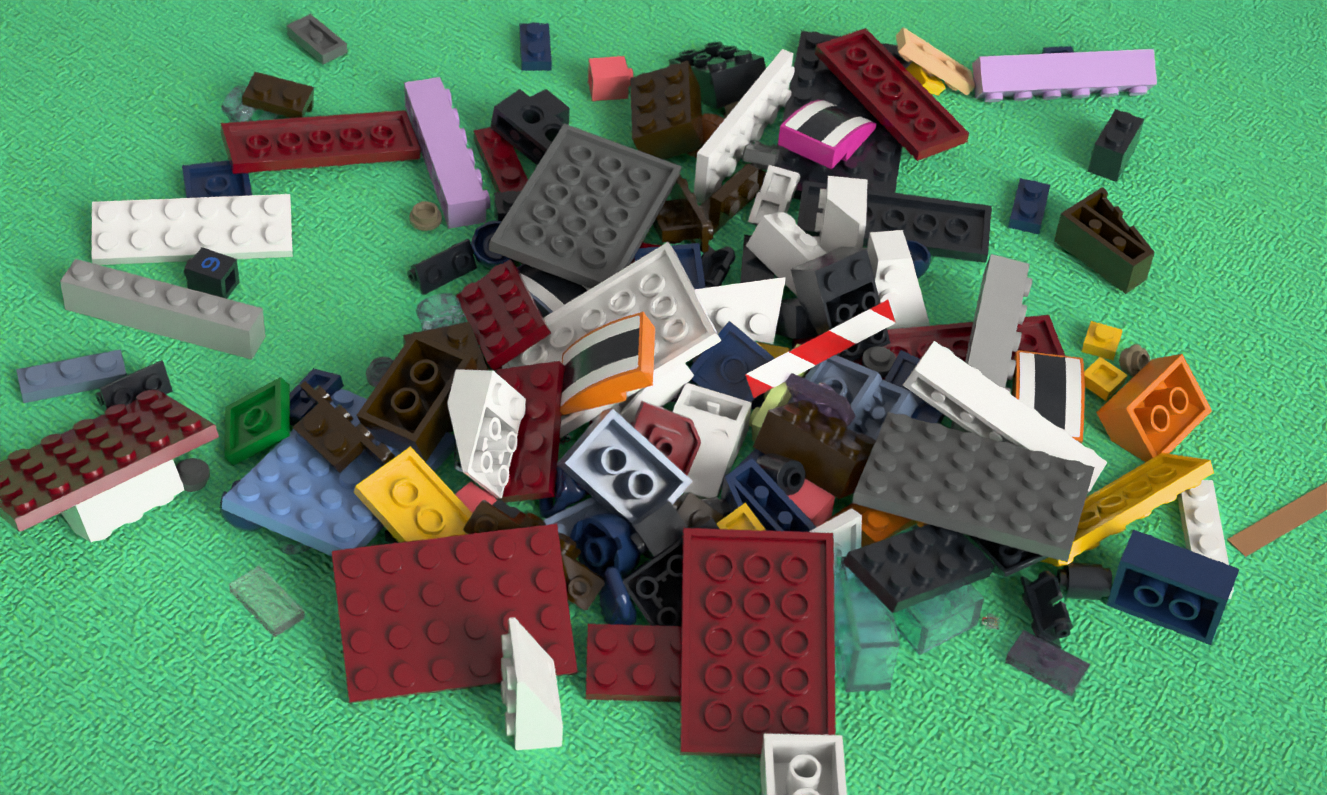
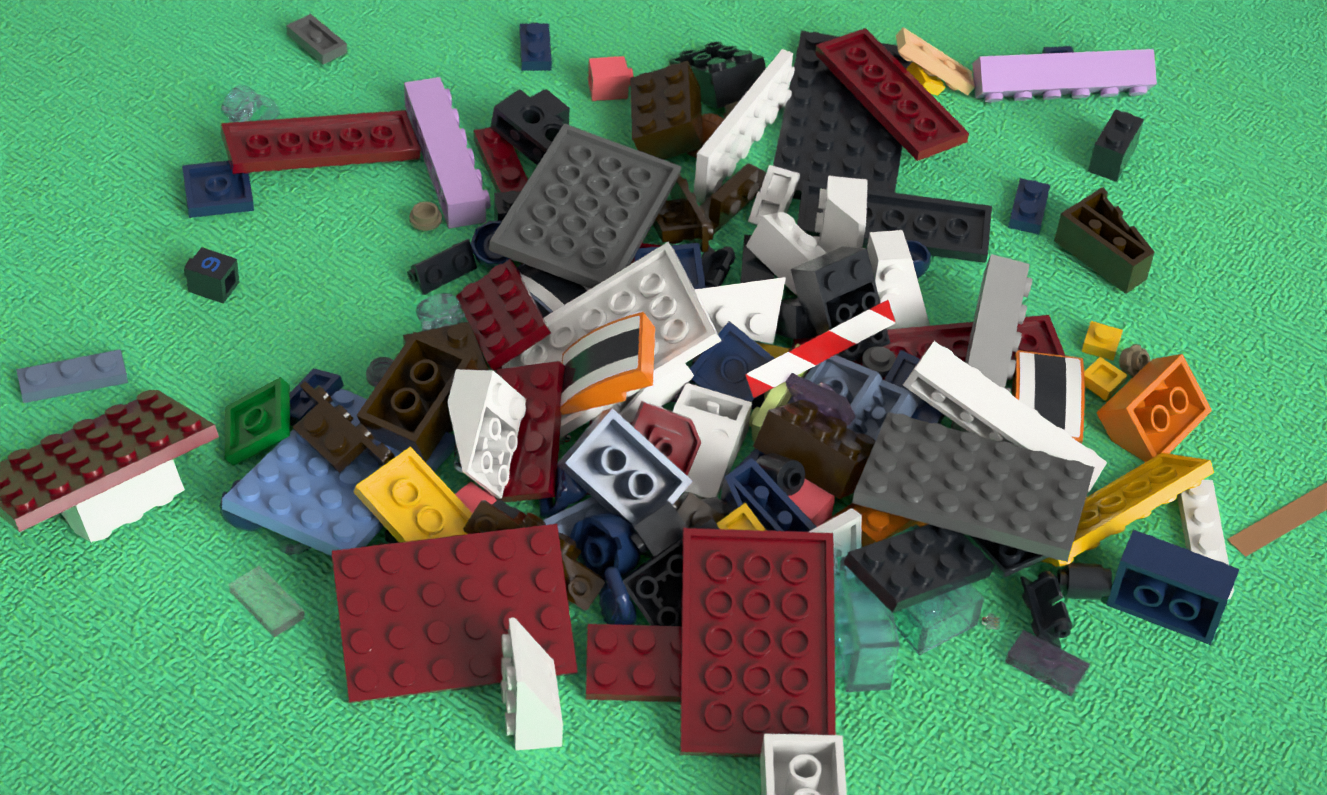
light grey brick [60,259,266,360] -> none
white plate [92,194,293,265] -> none
black hinge [95,360,173,410] -> none
dark grey plate [176,458,210,492] -> none
dark brown bracket [242,72,314,118] -> none
dark grey plate [743,141,780,170] -> none
slope [778,100,876,169] -> none

